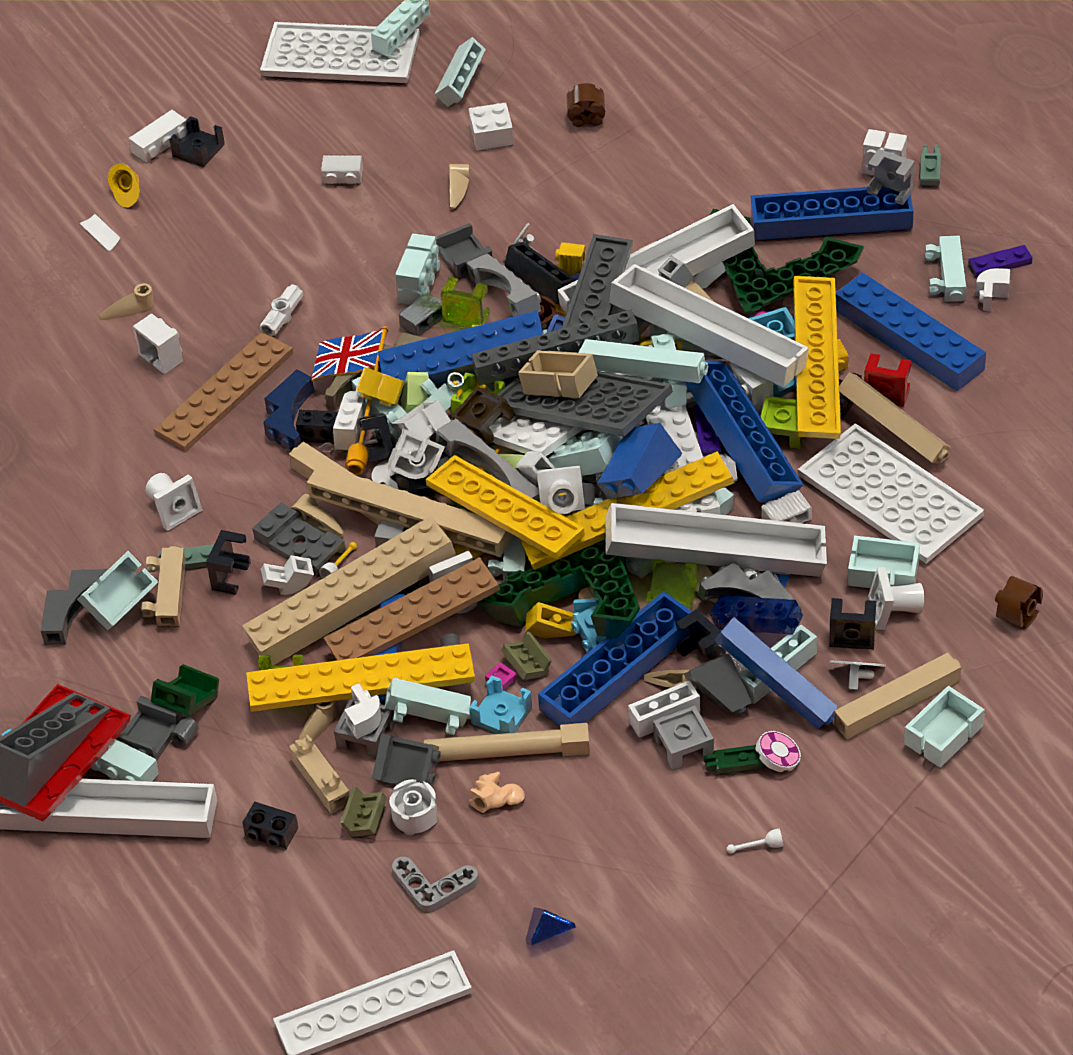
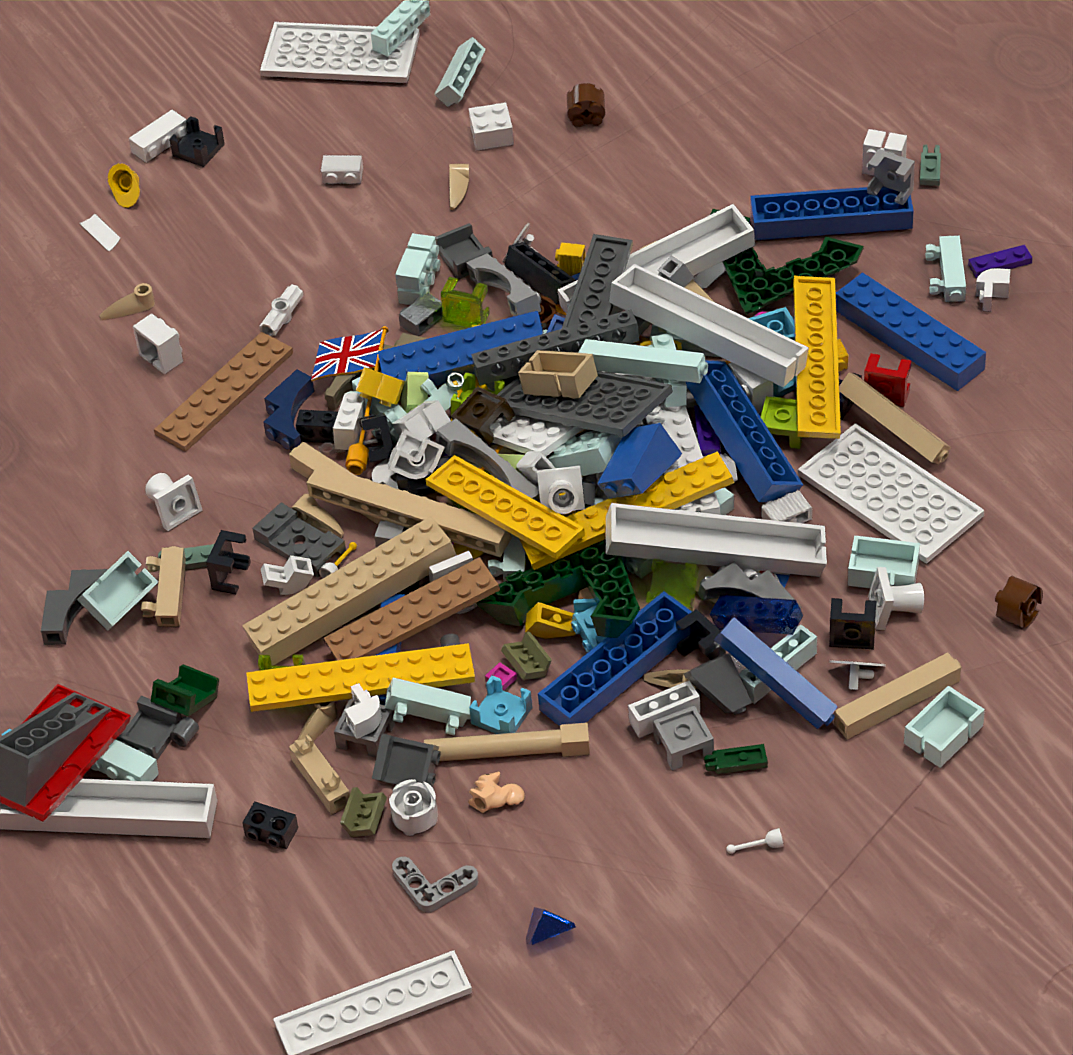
tile [756,731,801,772] -> none

